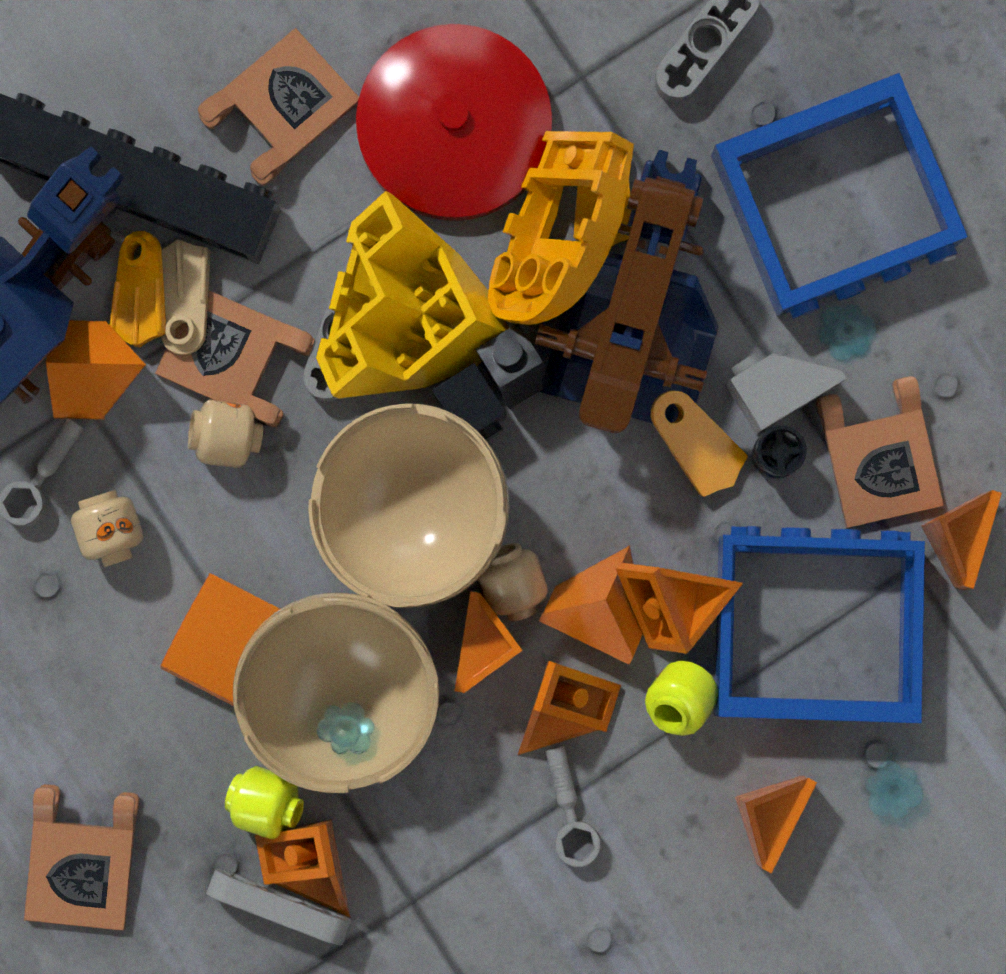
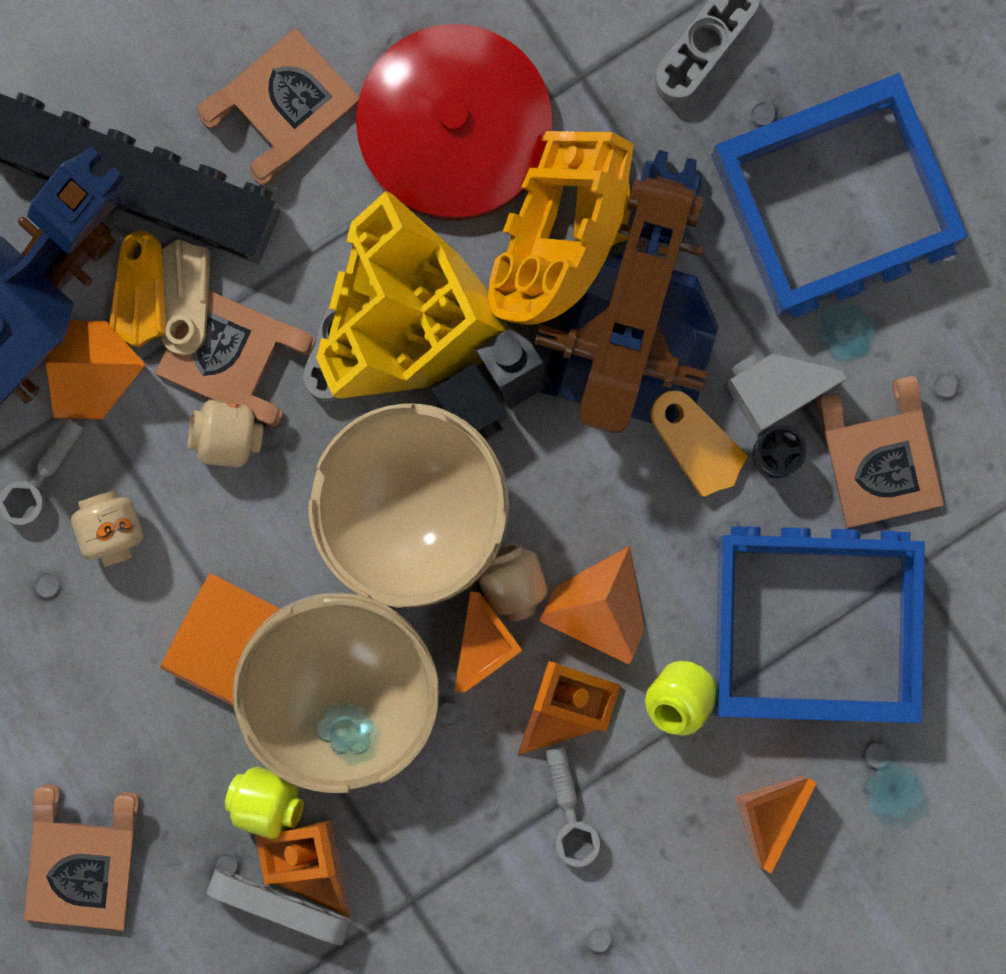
orange slope [615,563,743,654] -> none
orange slope [921,490,1002,591] -> none

